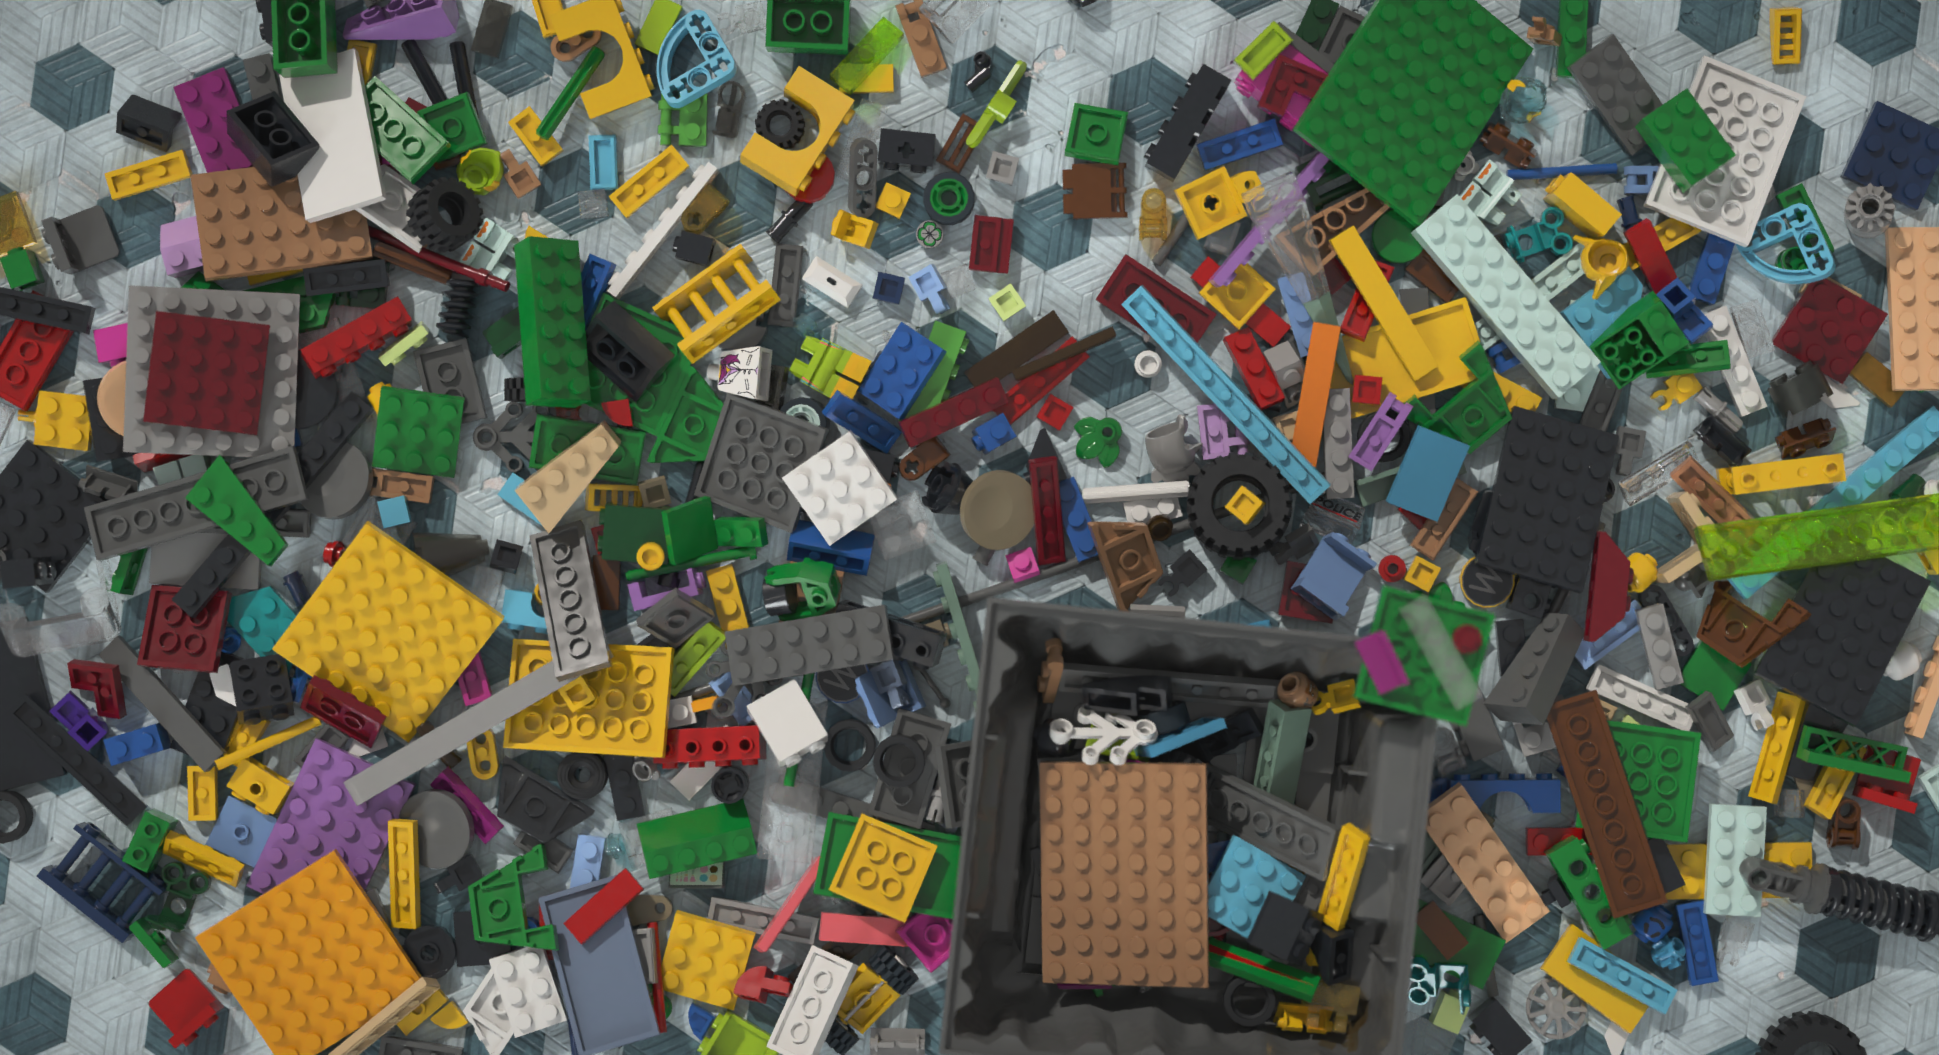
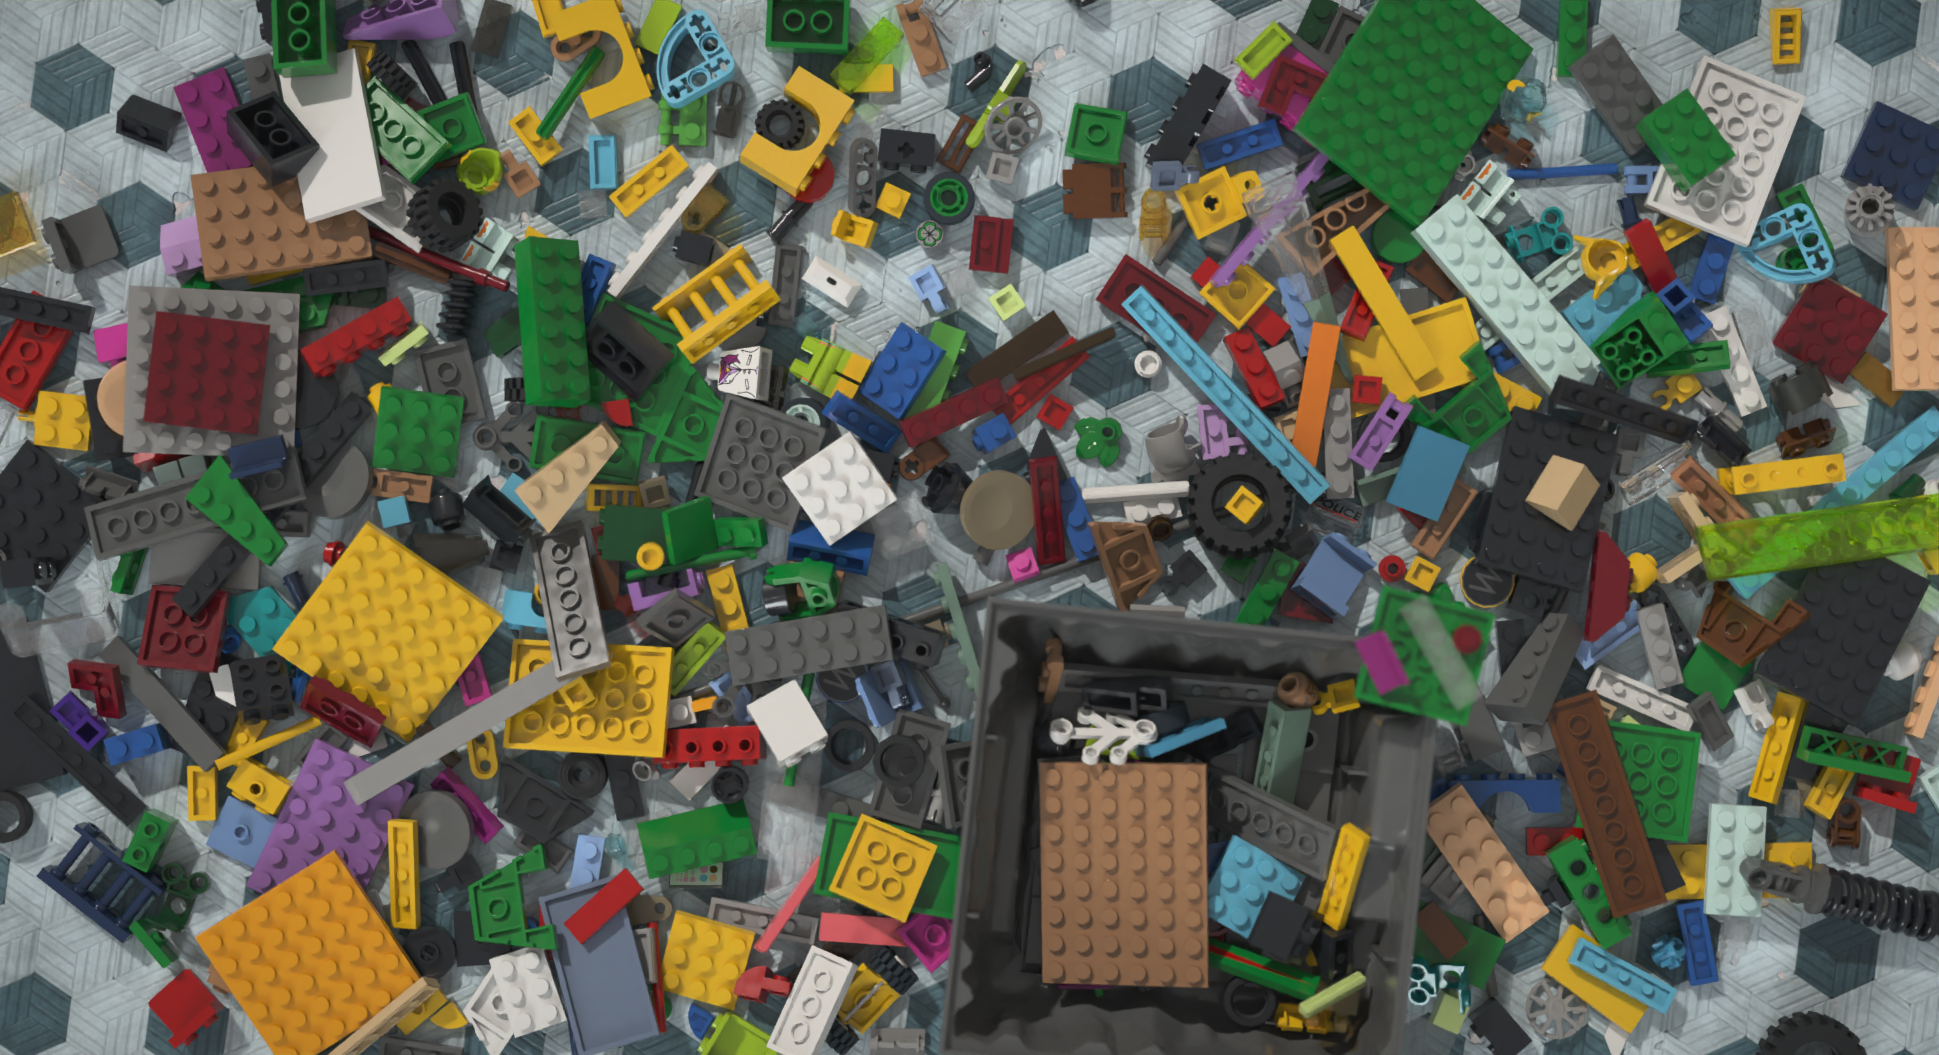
green brick [0,247,45,291] -> none
yellow plate [104,150,193,201] -> none
yellow plate [162,830,244,887] -> none
dark blue plate [872,272,905,305] -> none
medium nougat plate [1527,16,1562,46] -> none
yellow brick [1543,172,1622,238] -> none
blue head [1632,904,1673,943] -> none
none -> dark blue panel [227,434,291,480]
none -> black tyre [366,49,418,99]
none -> black head [428,489,467,531]
none -> black window [462,475,537,548]
none -> clear red plate [613,593,638,618]
none -> light grey wheel [983,96,1042,155]
none -> sand blue plate [1150,161,1200,191]
none -> green plate [1233,548,1300,626]
none -> yellowish green axle [1298,971,1367,1018]
none -> tan slope [1525,455,1600,531]
none -> black plate [1548,374,1699,447]

